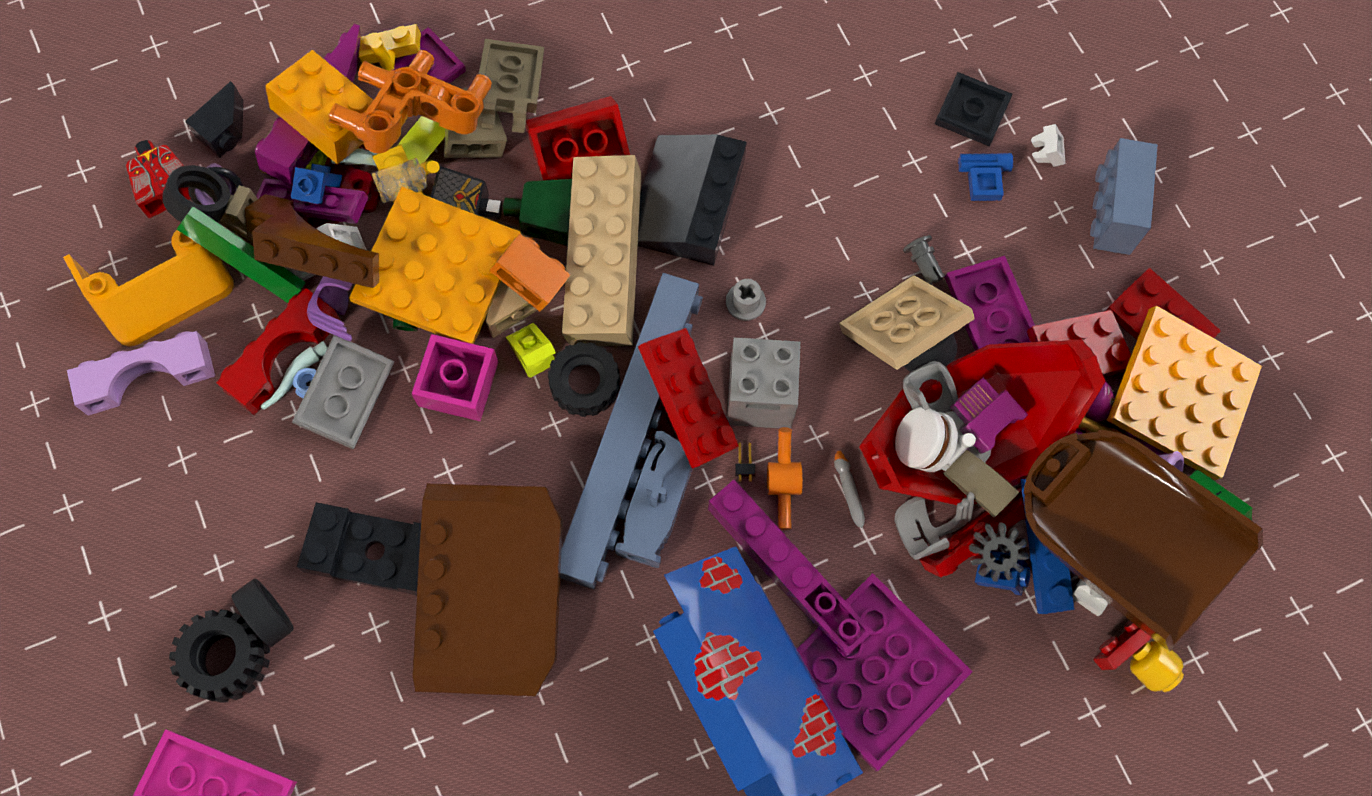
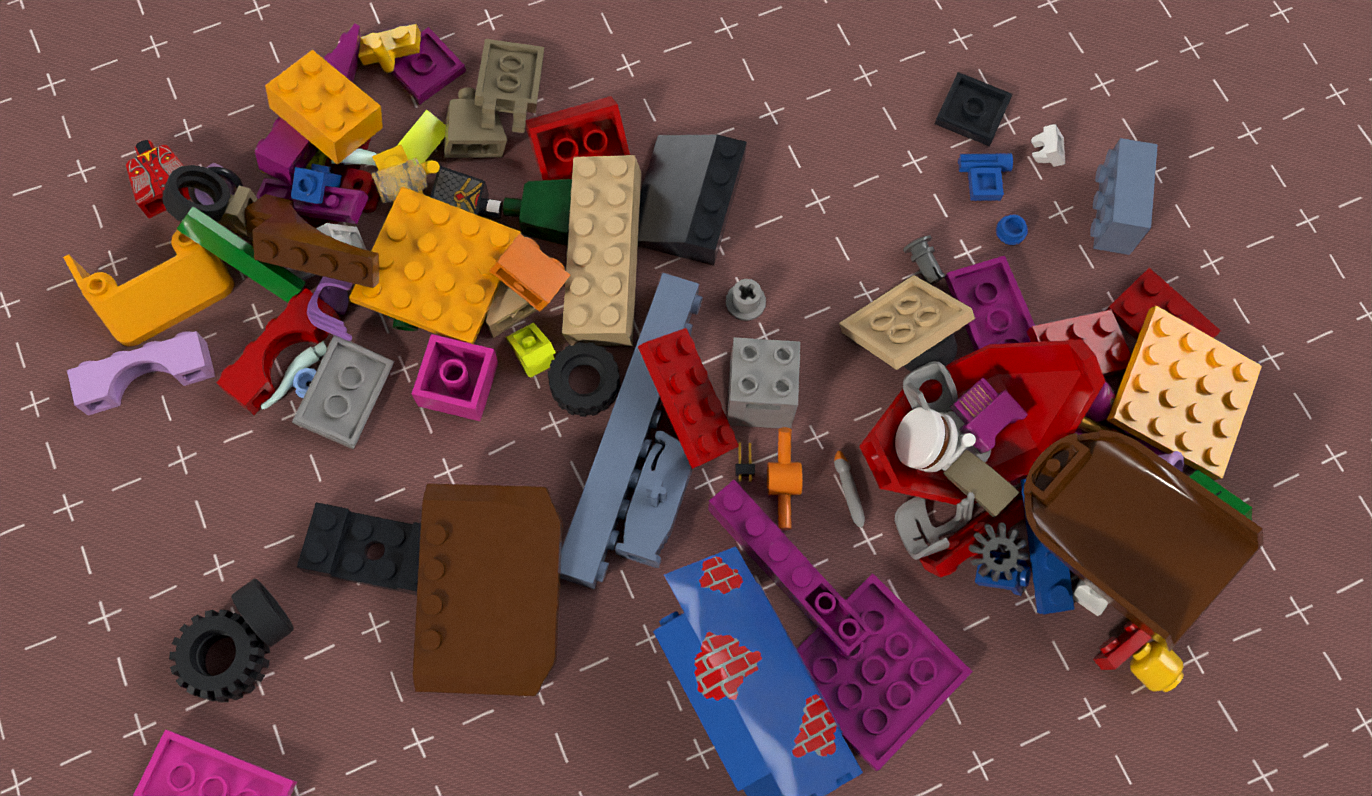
black slope [185,81,244,158] -> none
orange pin [329,50,492,154] -> none
none -> blue plate [996,215,1028,245]

